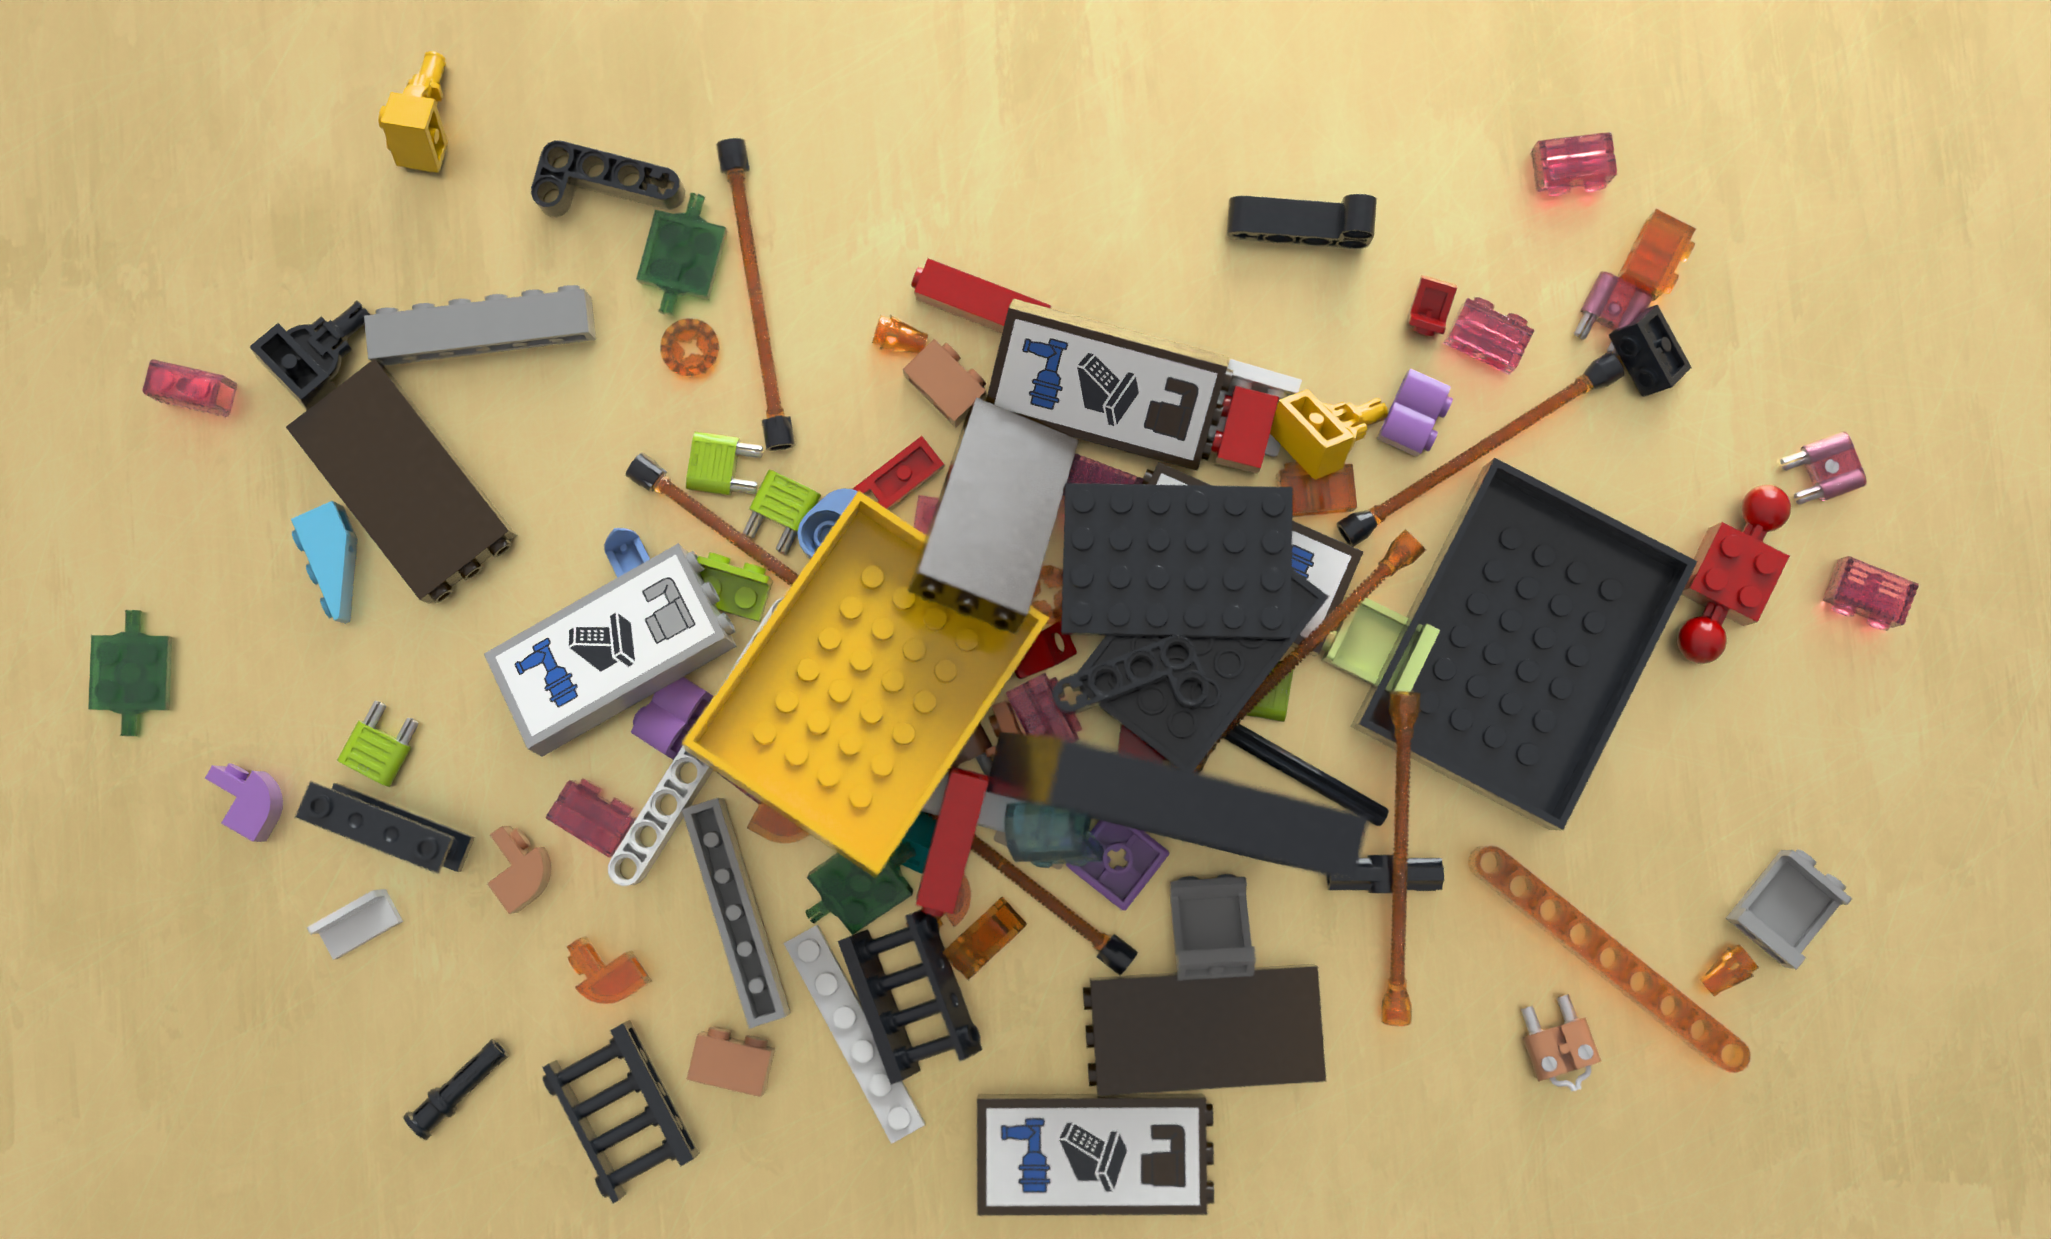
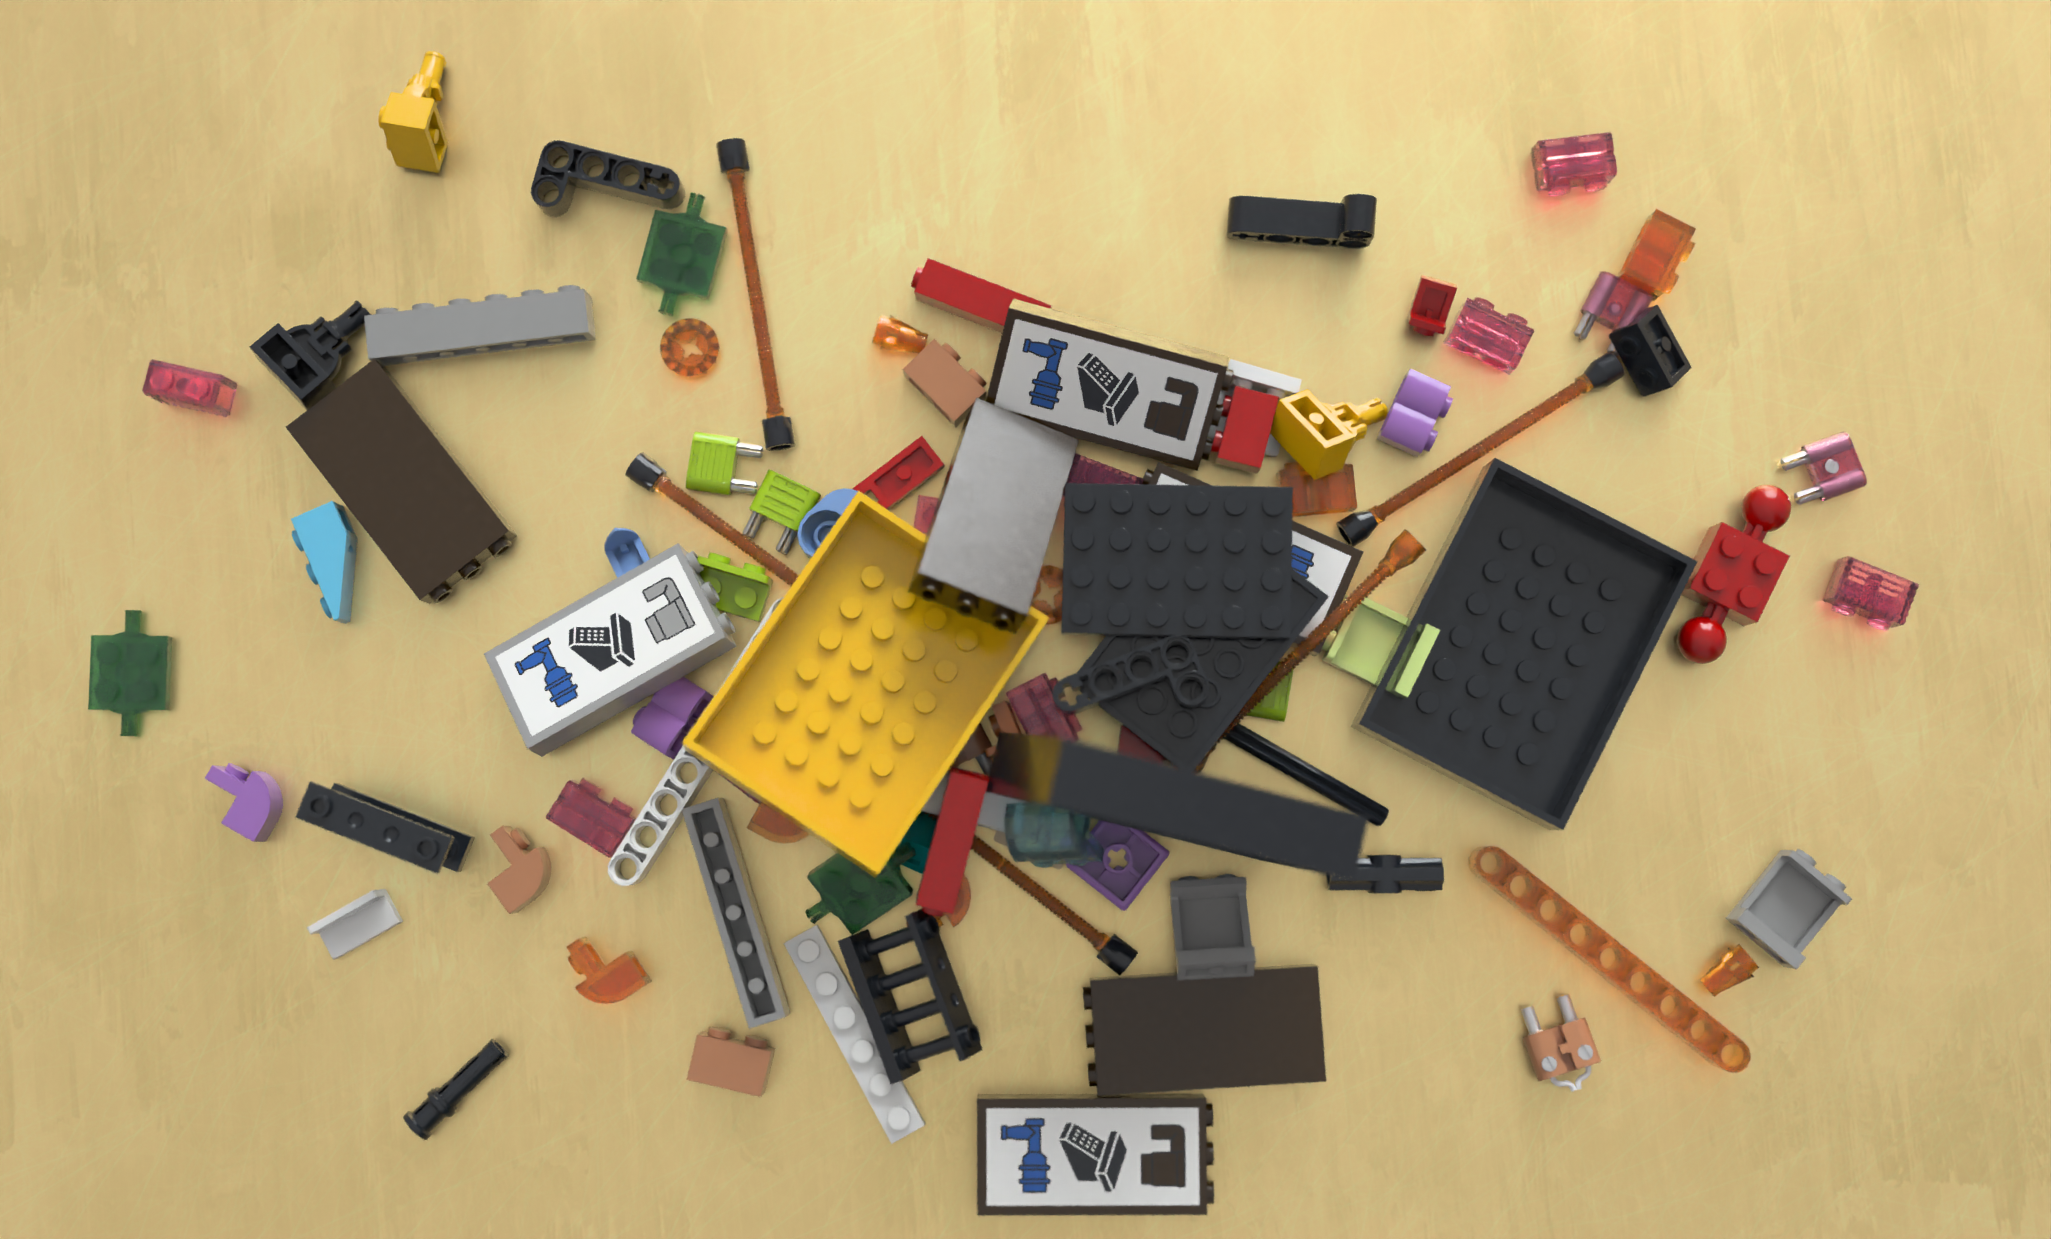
lime piece [337,701,419,787] -> none
black fence [542,1020,699,1204] -> none
clear orange brick [943,897,1027,980] -> none
red bracket [1014,620,1077,680] -> none
clear orange hose [1381,691,1420,1026] -> none

